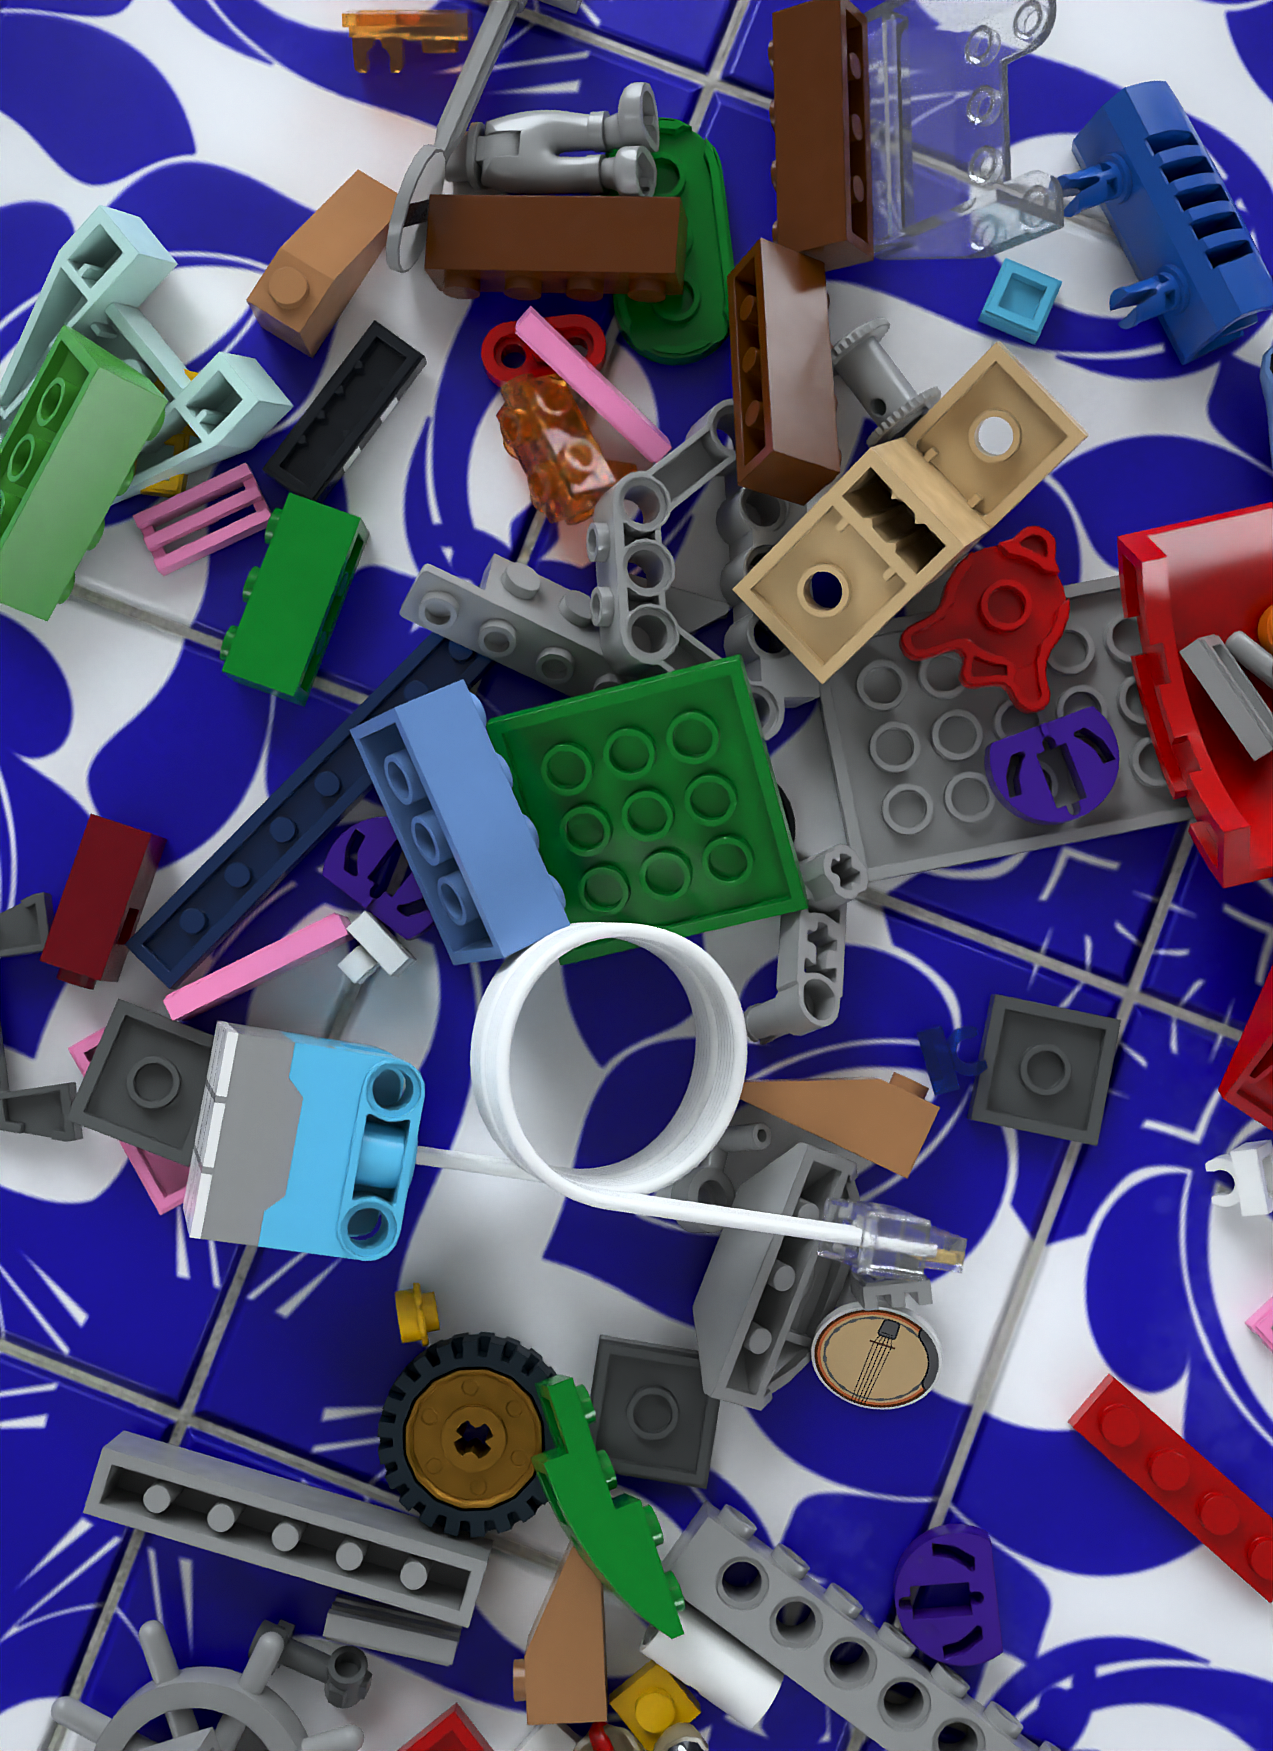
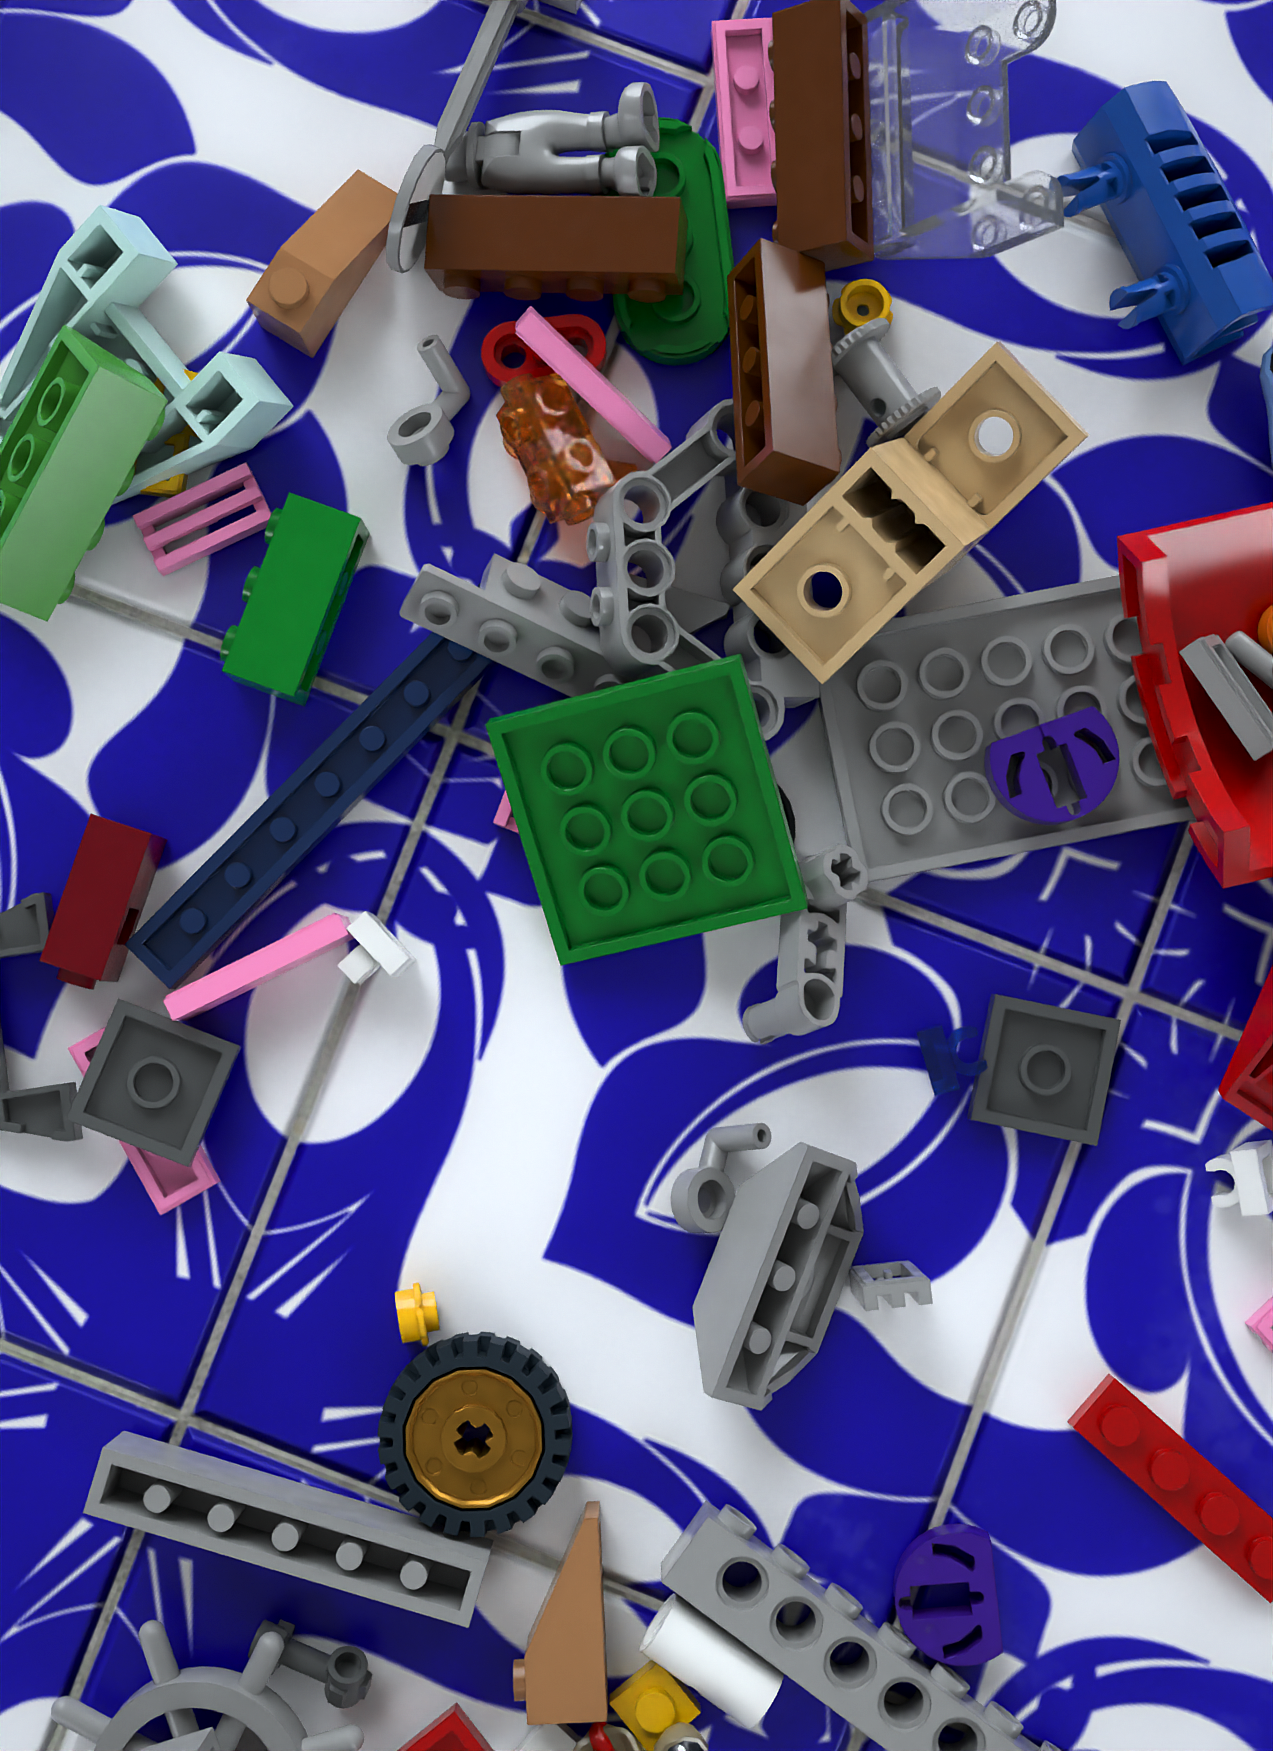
piece [183,922,967,1282] -> none
black plate [262,320,427,504] -> none
dark purple piece [322,816,435,941] -> none
light grey tile [323,1593,462,1666] -> none
clear orange plate [342,9,473,73] -> none
medium blue brick [350,679,570,965] -> none
green slope [530,1374,685,1639] -> none
dark grey tile [589,1335,720,1489] -> none
medium nougat slope [740,1072,940,1179] -> none
piece [811,1300,942,1410] -> none
red tile [899,526,1070,714] -> none
medium azure tile [978,258,1062,345] -> none
none -> light grey plate [387,335,470,466]
none -> bright pink tile [711,17,777,209]
none -> yellow plate [832,279,893,335]

